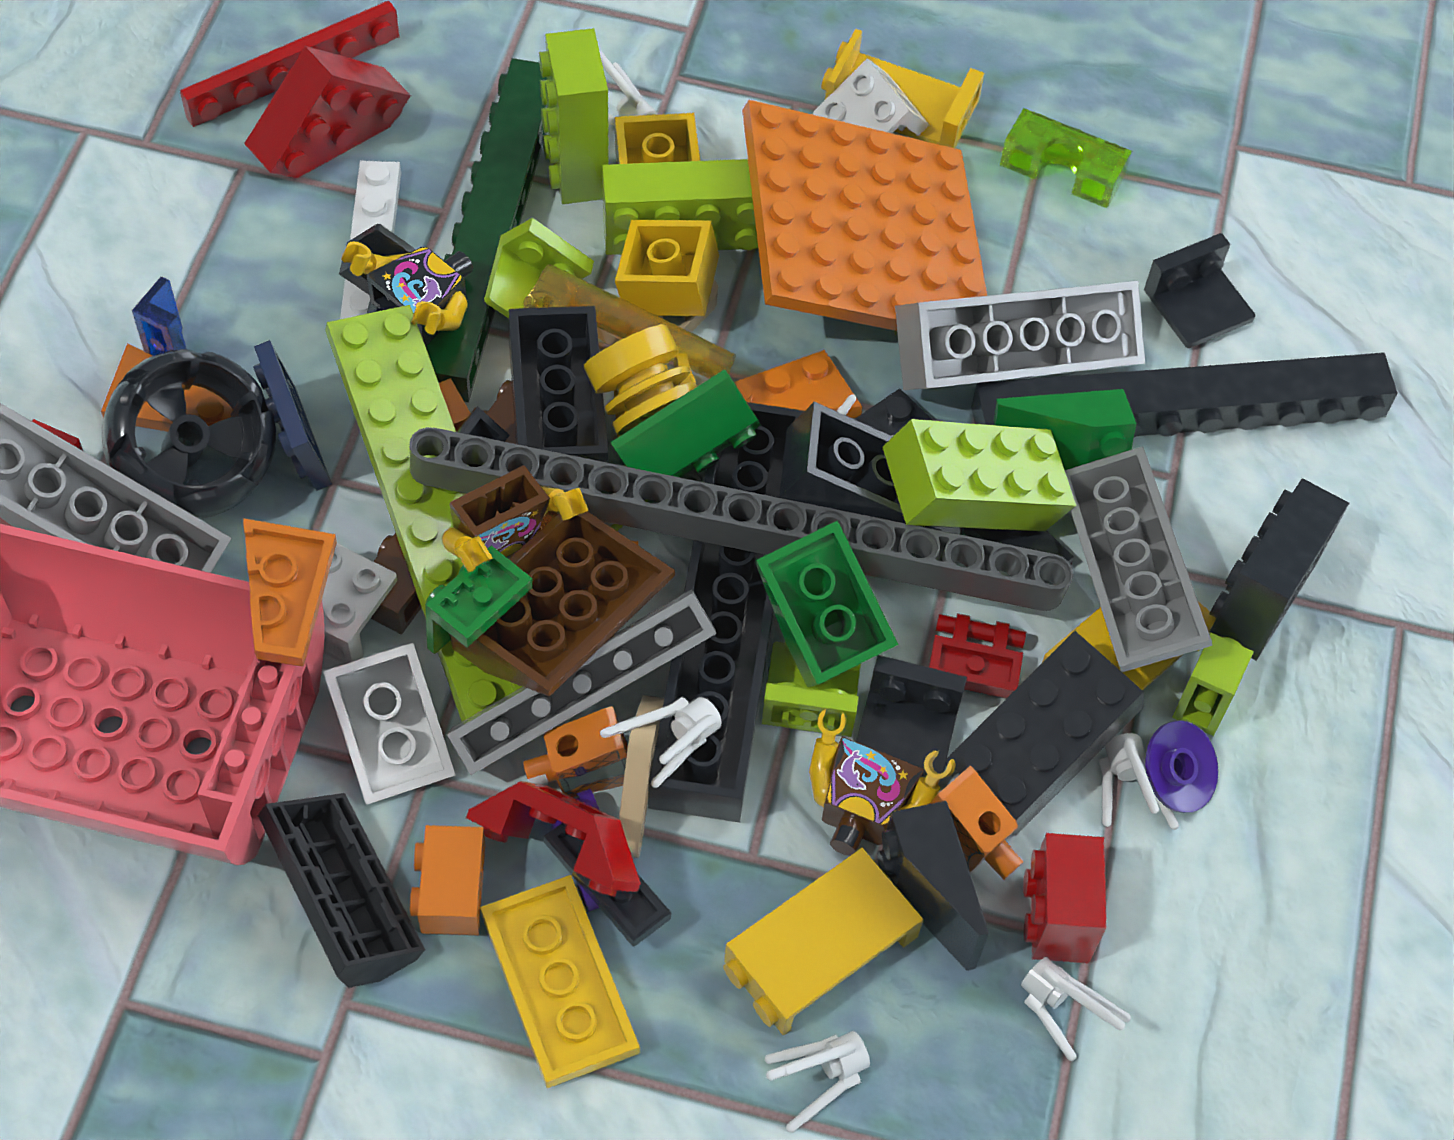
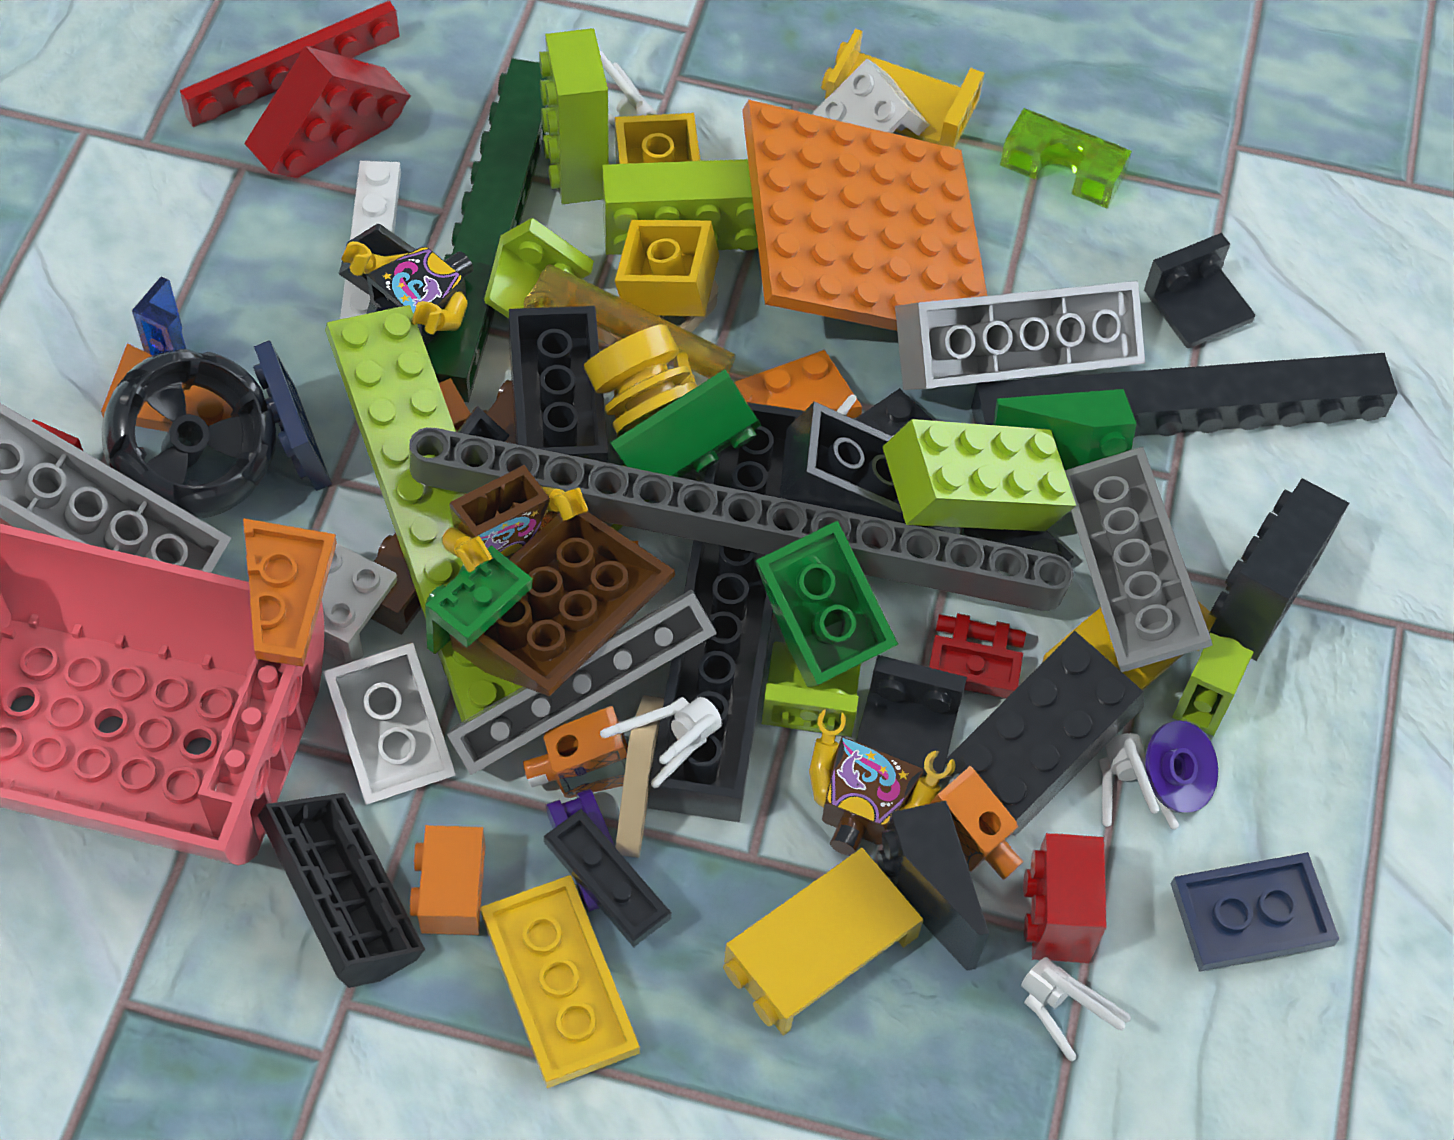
red slope [466,781,640,896] -> none
white plant [765,1031,870,1132] -> none
none -> dark blue plate [1171,852,1339,972]

